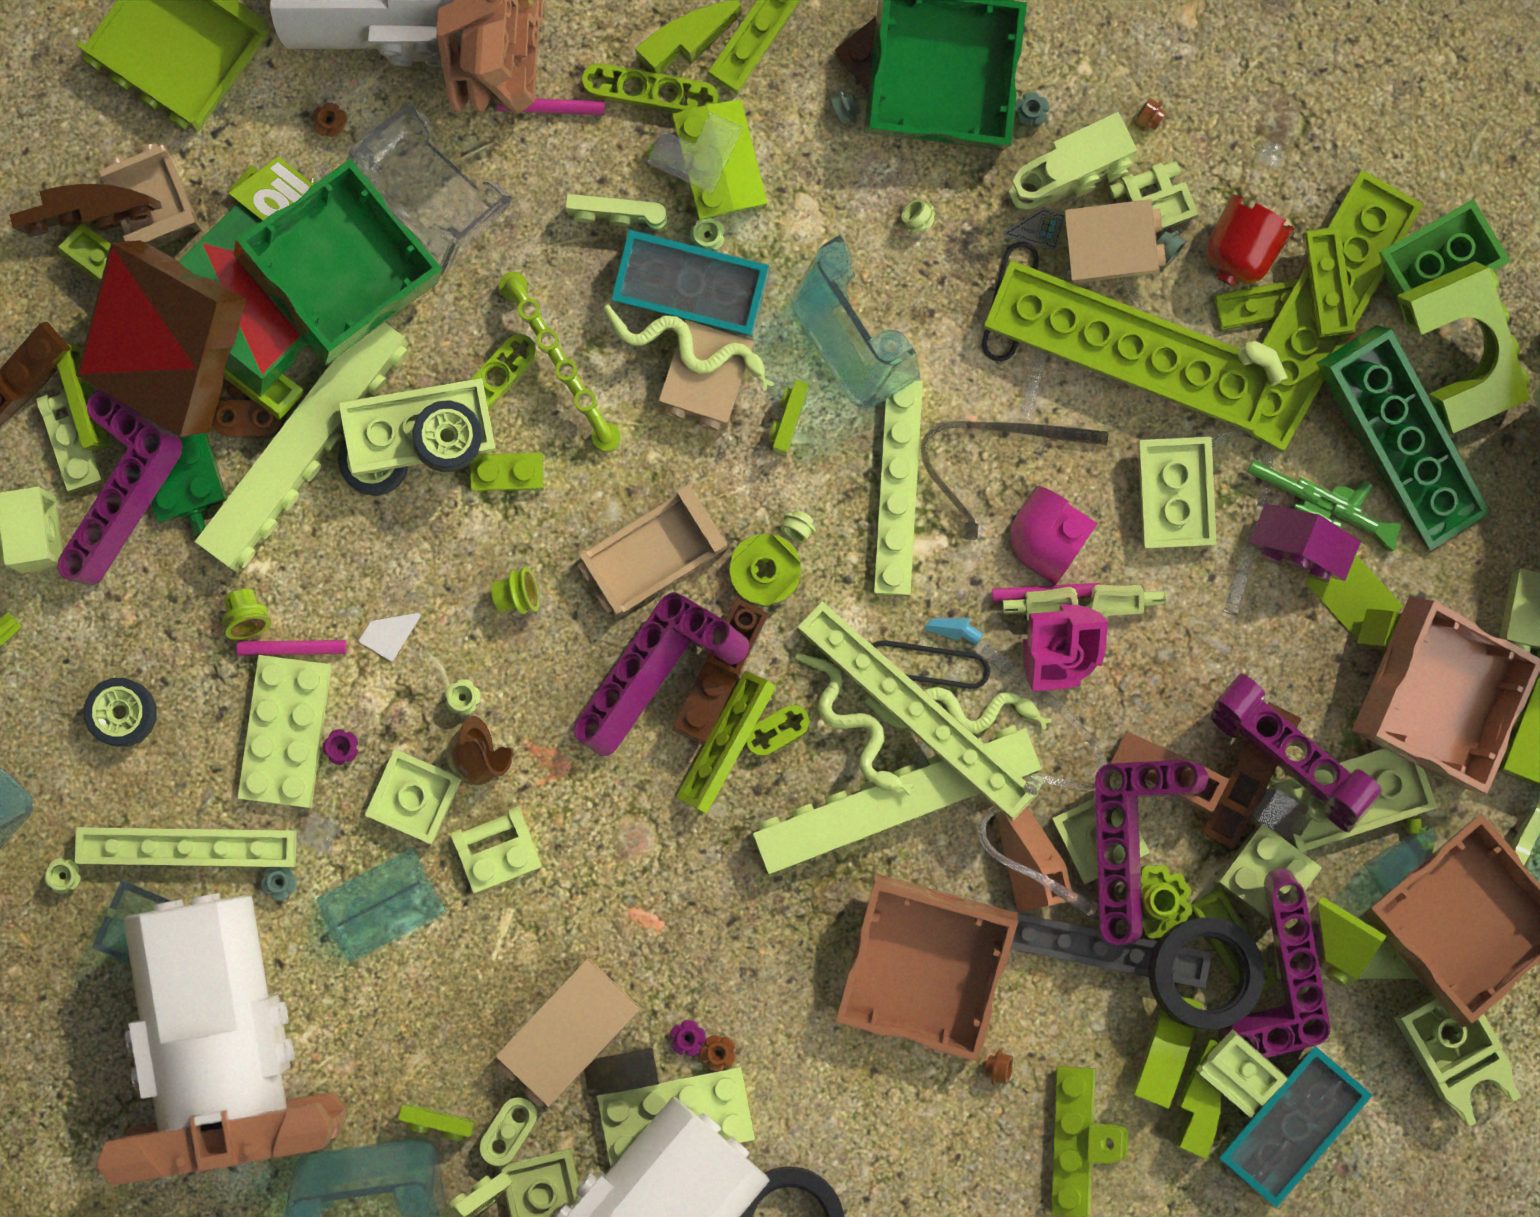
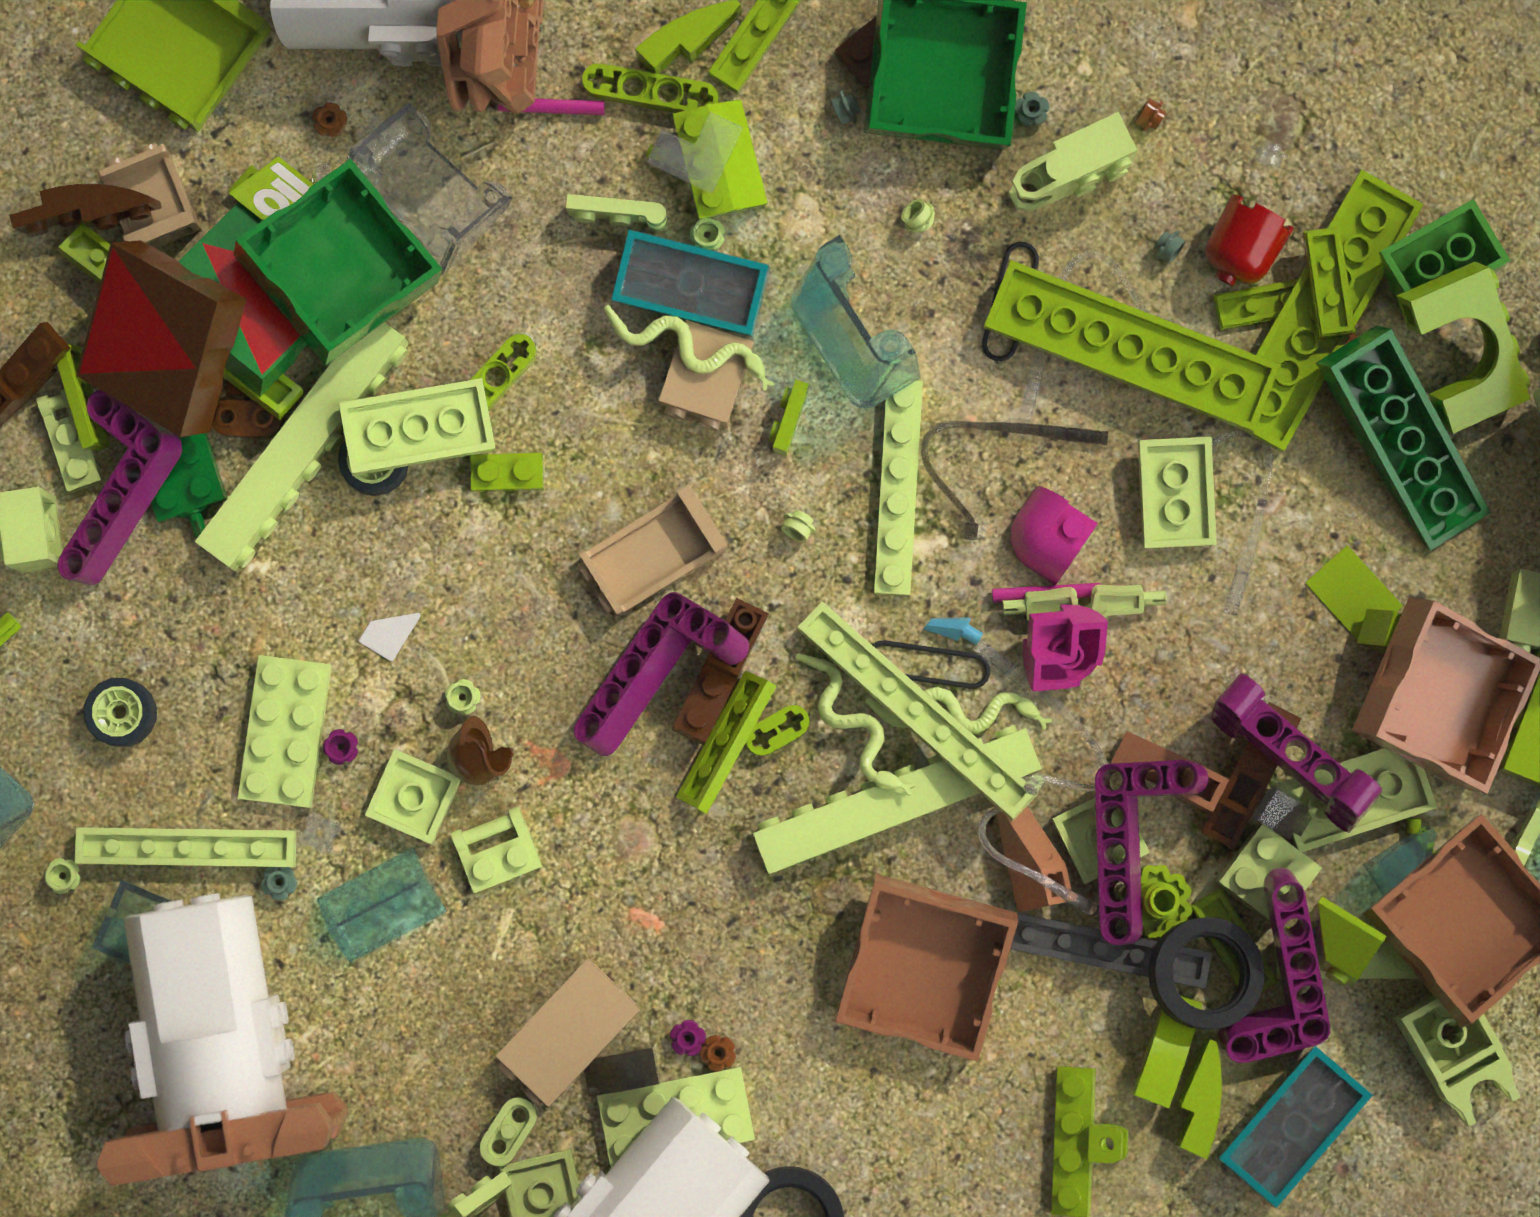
lime piece [222,589,271,640] -> none
dark pink bar [237,640,347,656] -> none
lime plate [398,1104,477,1142] -> none
wheel [412,400,482,473] -> none
lime piece [491,566,540,615] -> none
lime bar [499,272,621,453] -> none
lime plate [729,534,801,607] -> none
dark orange plate [985,1049,1013,1086] -> none
light grey sticker [1003,207,1065,250] -> none
tan panel [1065,199,1166,287] -> none
yellowish green plate [1109,161,1199,233] -> none
yellowish green plate [1196,1029,1288,1118] -> none
yellowish green arm [1238,341,1288,386] -> none
bright green piece [1247,460,1402,552] -> none
magenta brick [1249,503,1361,583] -> none

